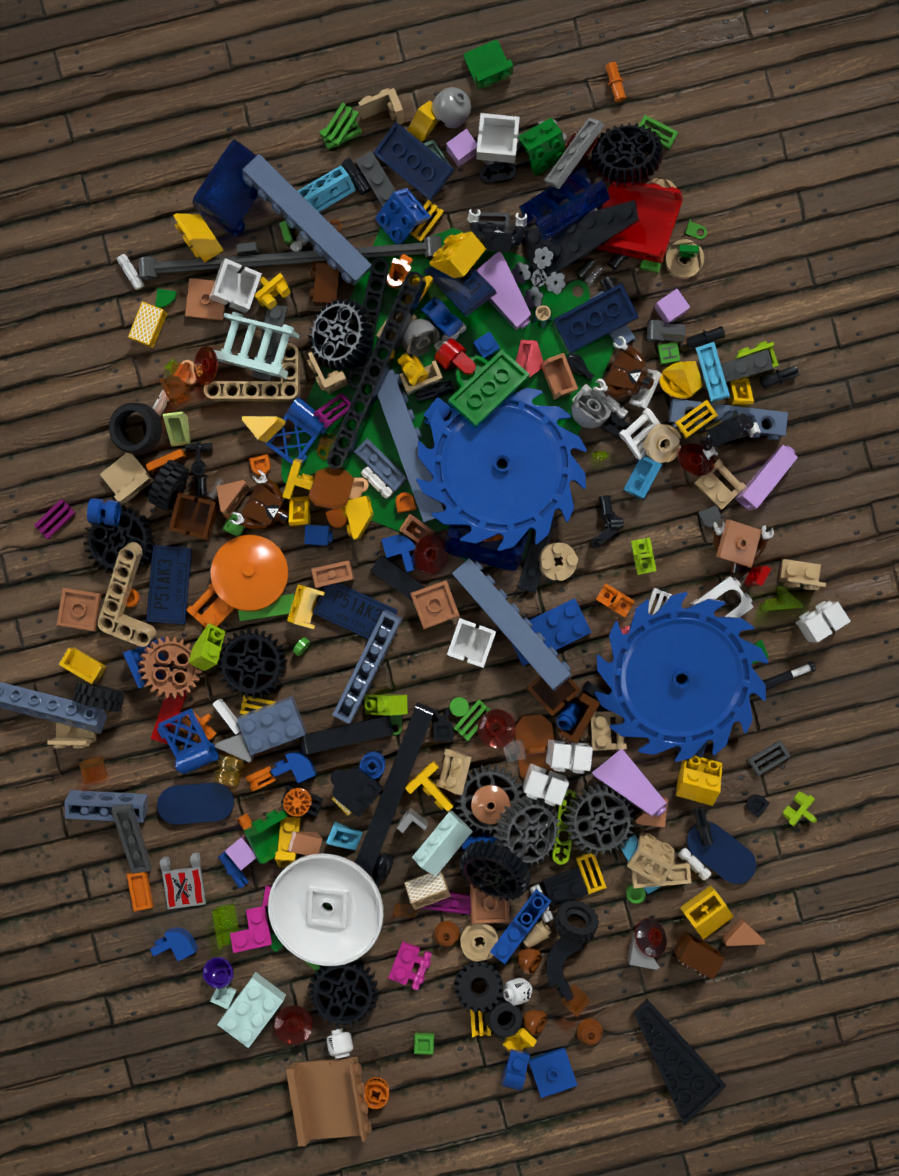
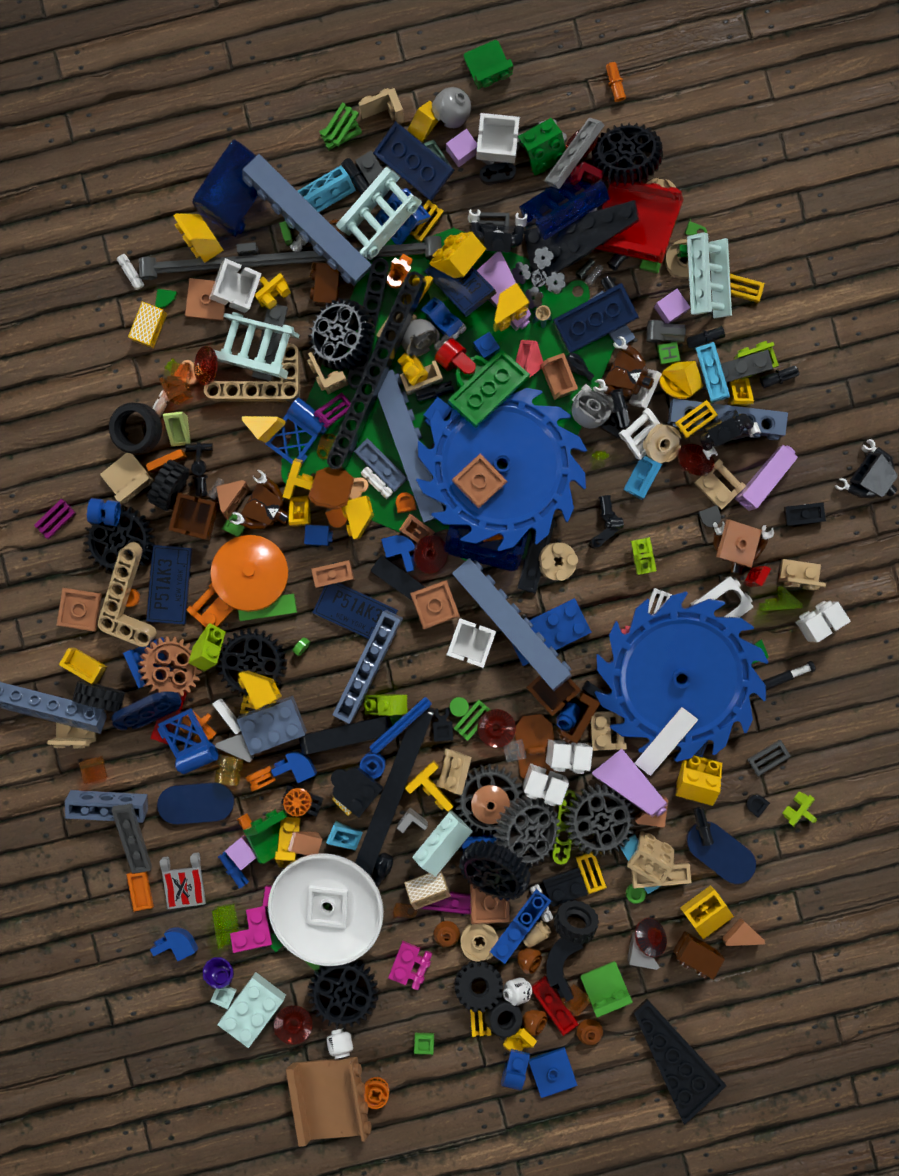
orange tile [249,454,271,476] -> none
yellow panel [287,584,325,629] -> none
orange hips [595,583,635,618] -> none
bright green tile [639,115,678,151] -> none
white axle [678,848,711,880] -> none
none -> dark blue tile [111,691,182,730]
none -> yellow slope [238,671,282,709]
none -> light aqua fence [336,166,422,260]
none -> blue axle [369,697,432,754]
none -> nougat plate [452,454,507,509]
none -> yellow slope [493,283,529,332]
none -> red tile [531,976,579,1036]
none -> dark red bracket [571,162,603,185]
none -> bright green bracket [580,961,633,1017]
none -> black axle [610,389,630,428]
none -> white sticker [634,707,698,776]
none -> light aqua fence [687,232,732,319]
none -> yellow tile [730,274,765,303]
none -> black plate [784,502,826,526]
none -> black torso [835,439,898,498]

